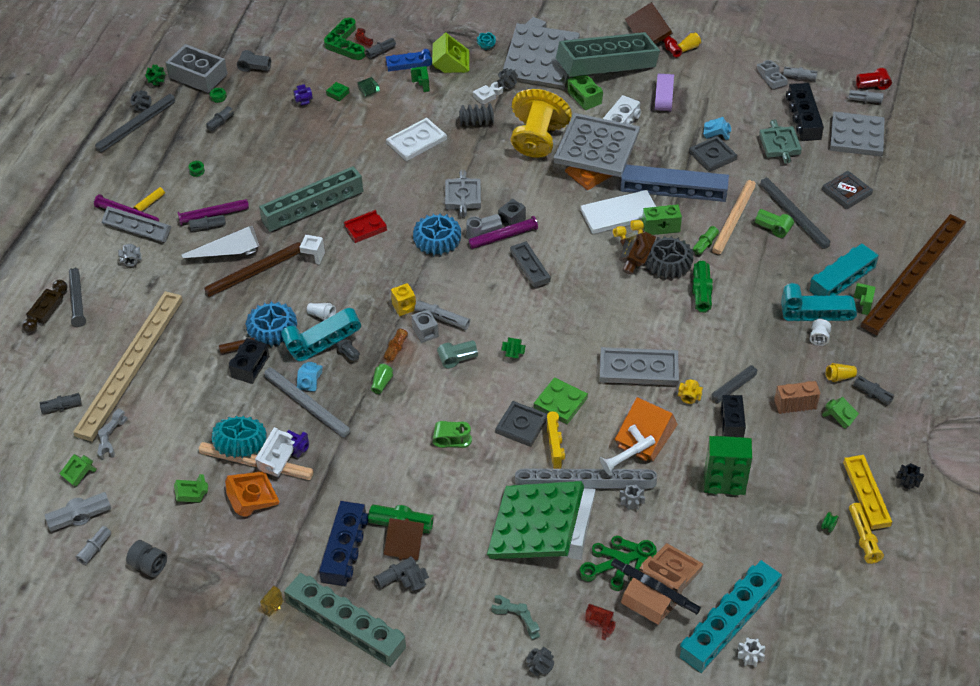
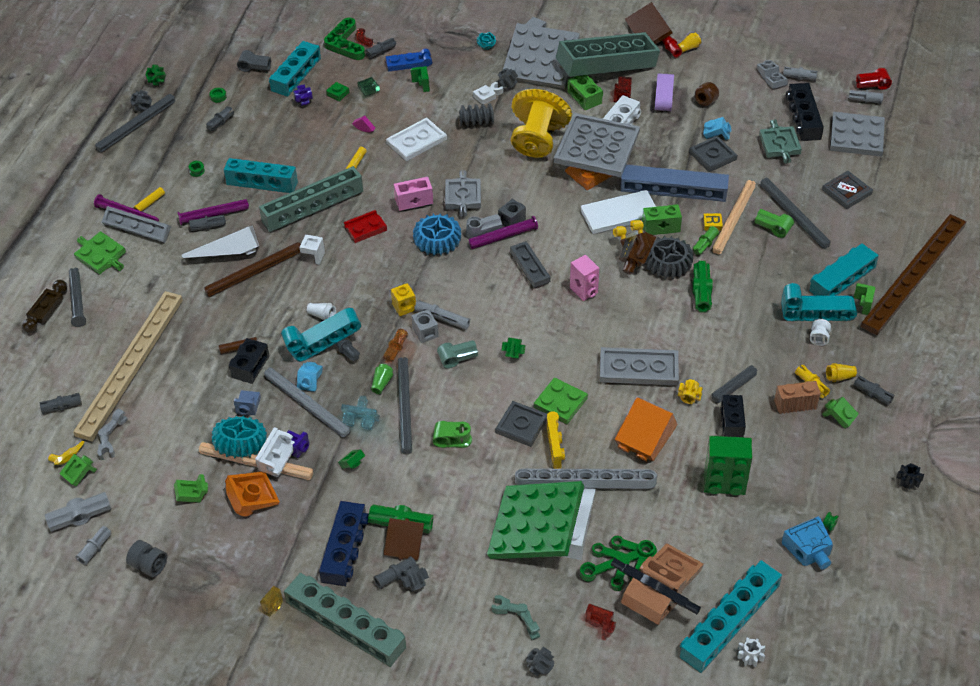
light grey gear [118,244,141,266] -> none
light grey brick [166,44,228,93] -> none
dark azure gear [246,301,298,347] -> none
lime slope [432,33,469,73] -> none
white piece [600,425,656,476] -> none
light grey gear [619,484,645,510] -> none
yellow plate [843,455,892,530] -> none
yellow pin [849,502,884,564] -> none
none -> yellow bar [48,441,85,465]
none -> bright green plate [74,231,126,275]
none -> teal brick [224,158,298,193]
none -> sand blue bracket [234,390,261,415]
none -> teal brick [269,41,321,97]
none -> green plate [338,449,365,469]
none -> clear light blue hips [341,396,380,430]
none -> yellow piece [346,146,367,169]
none -> dark pink tile [352,115,375,132]
none -> bright pink brick [394,177,433,211]
none -> dark grey axle [397,357,412,454]
none -> bright pink brick [570,255,599,301]
none -> clear red brick [614,77,632,102]
none -> reddish brown head [695,82,719,106]
none -> yellow tile [703,213,723,231]
none -> dark azure torso [782,516,833,570]
none -> yellow pin [795,364,830,398]

